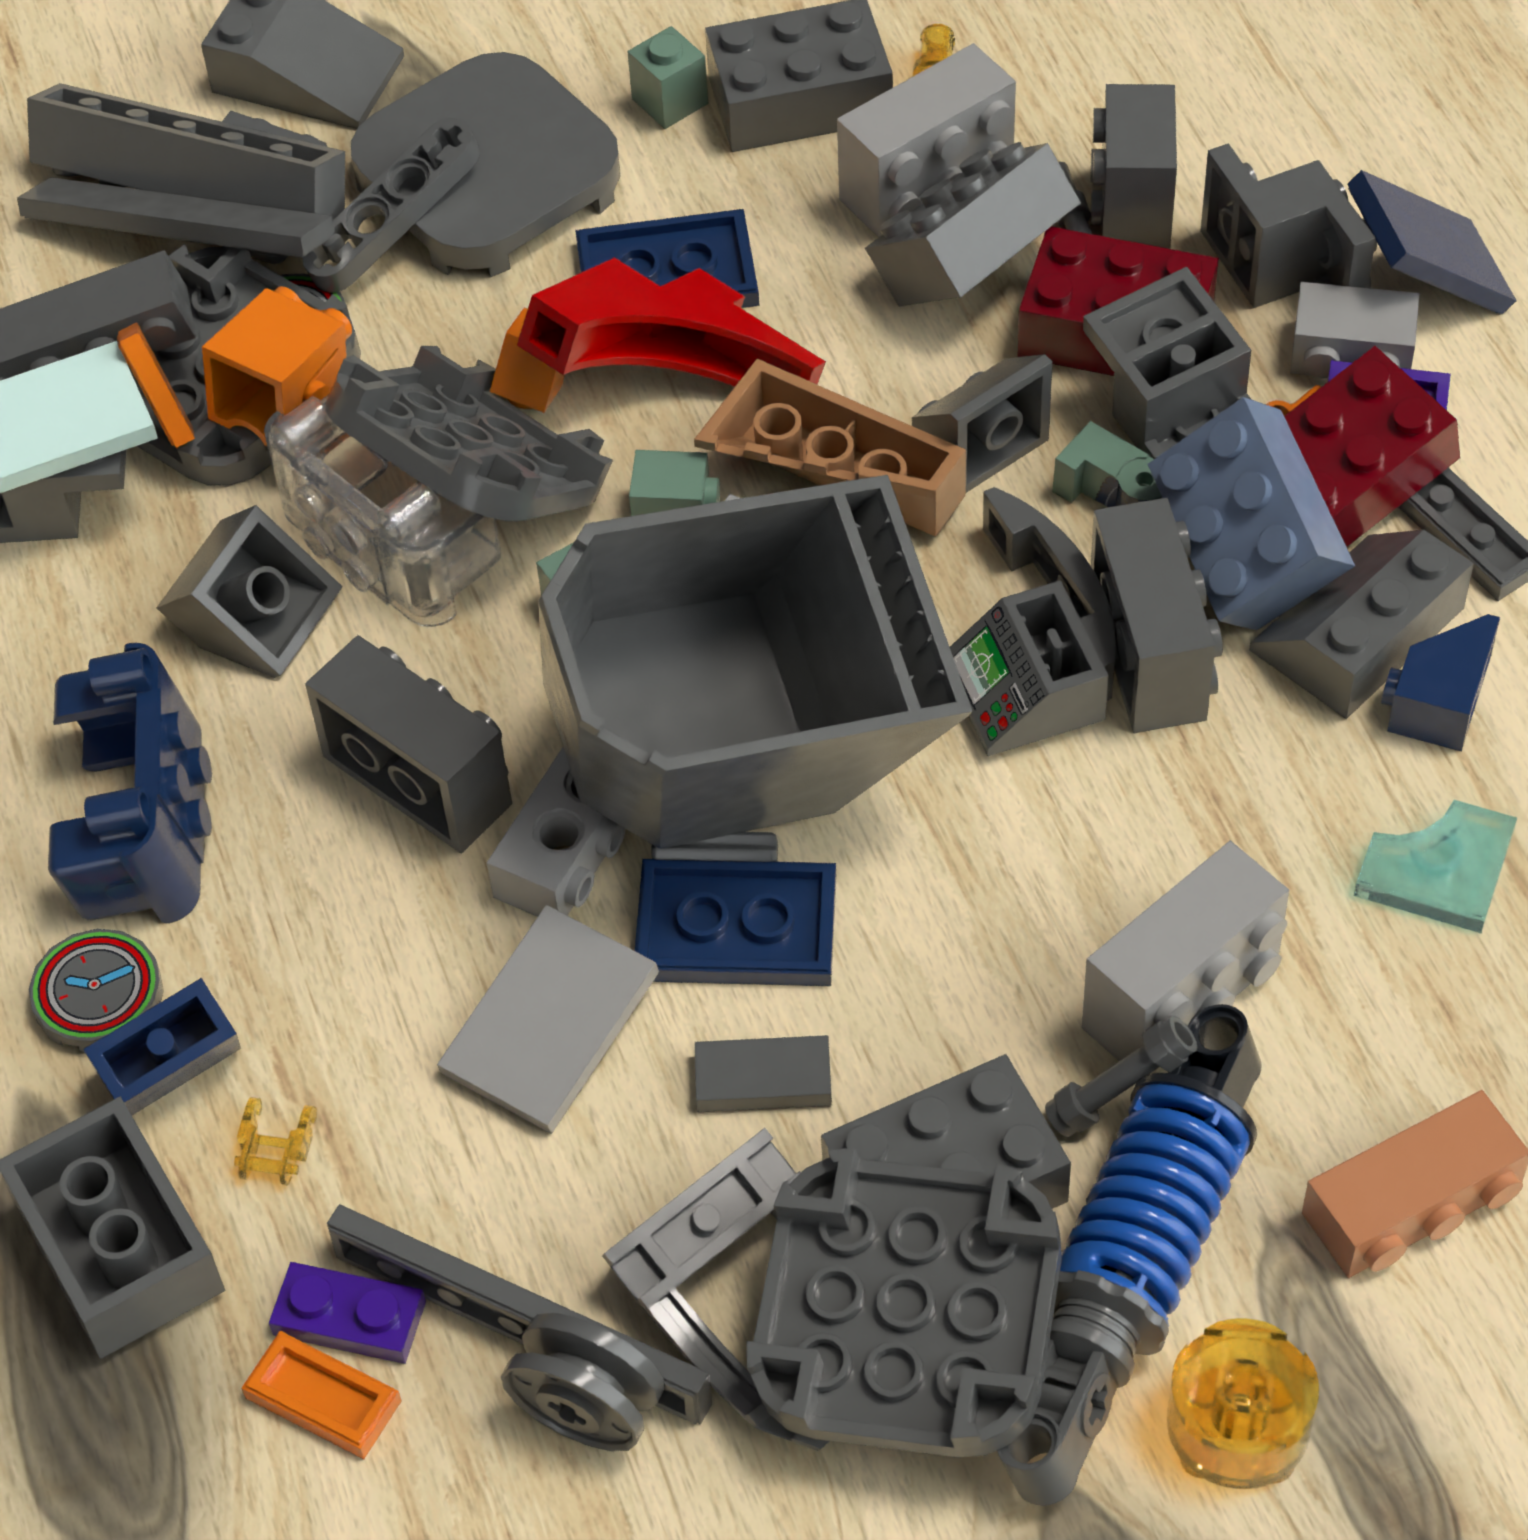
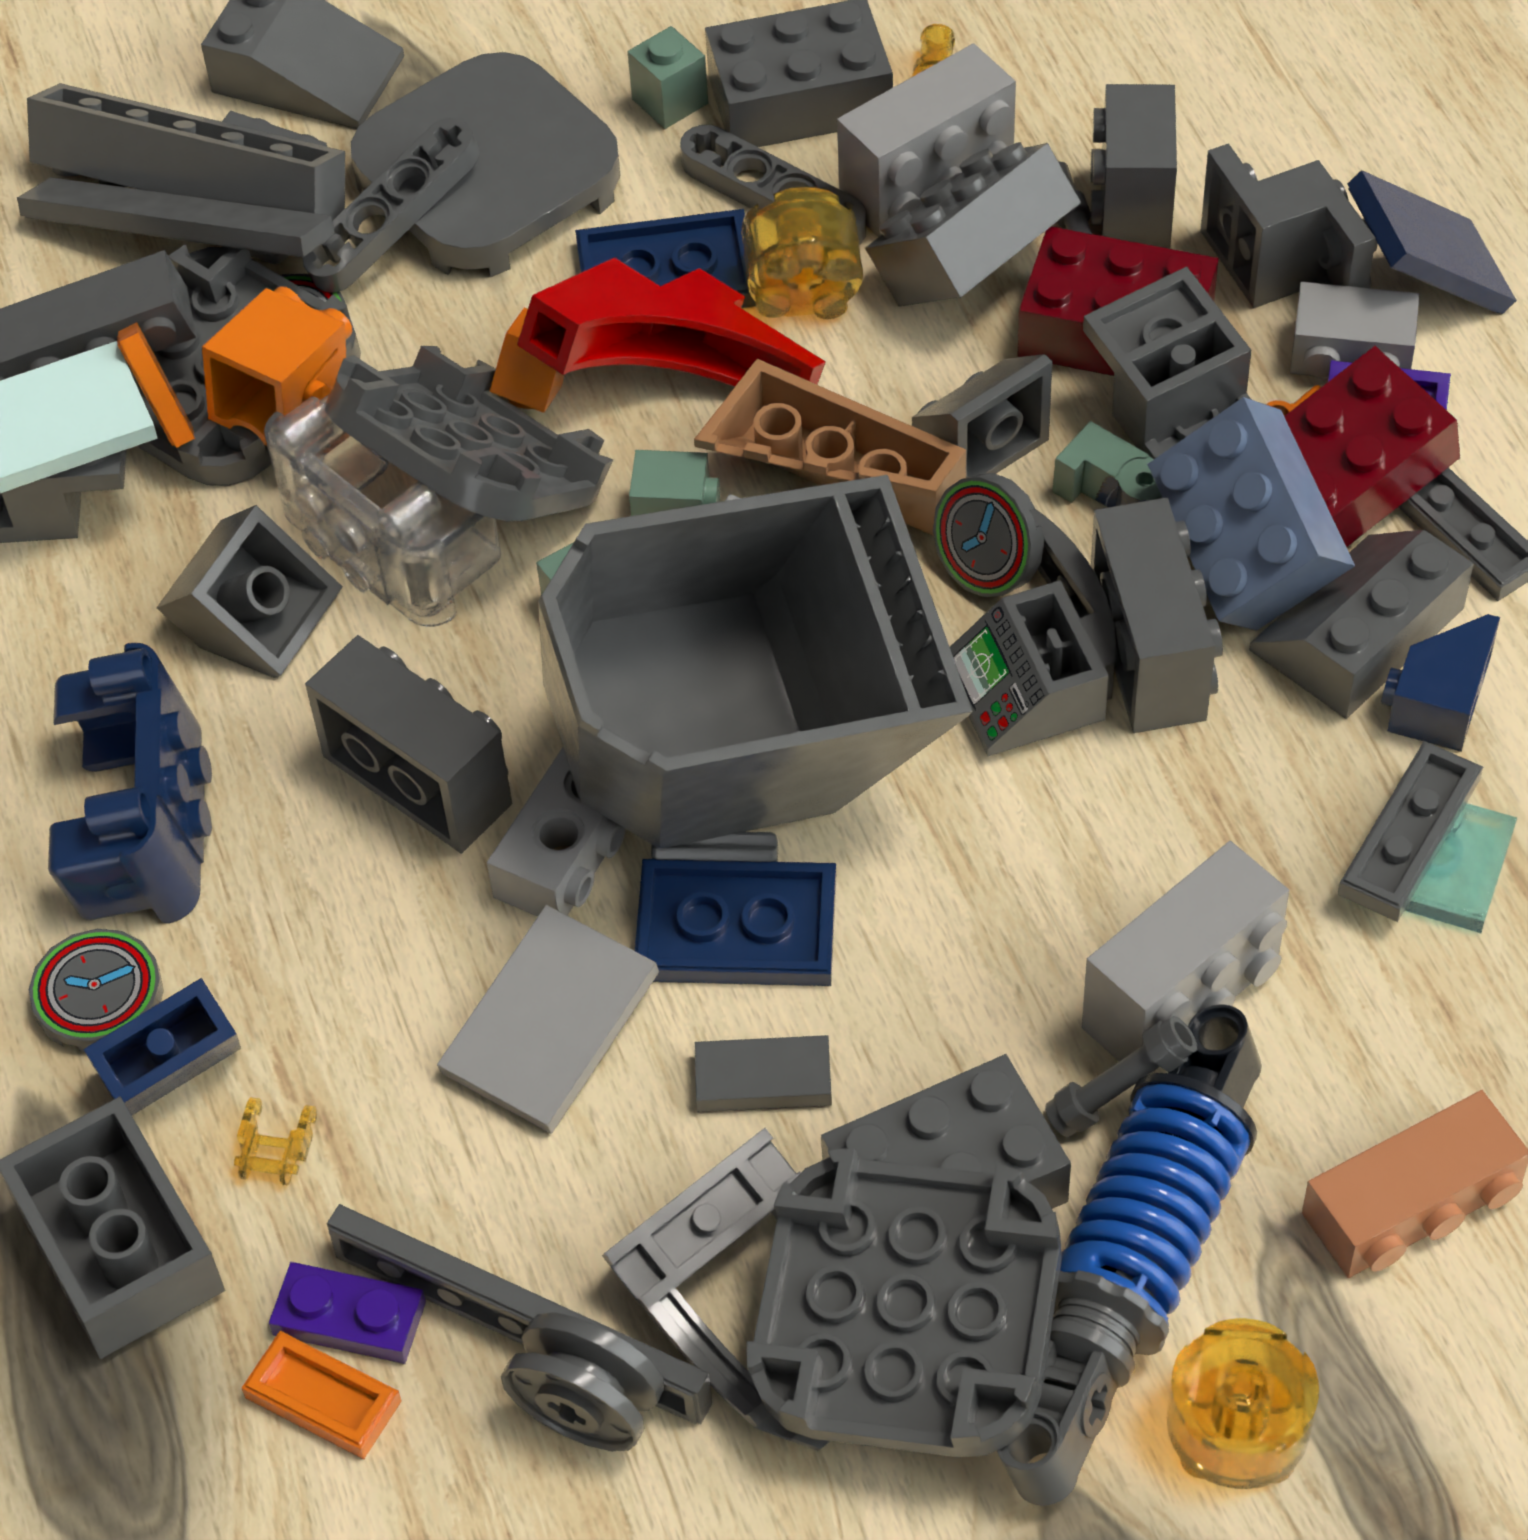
none -> dark grey beam [680,125,866,251]
none -> clear yellow brick [741,187,863,319]
none -> tile [933,473,1044,597]
none -> dark grey tile [1338,741,1483,922]

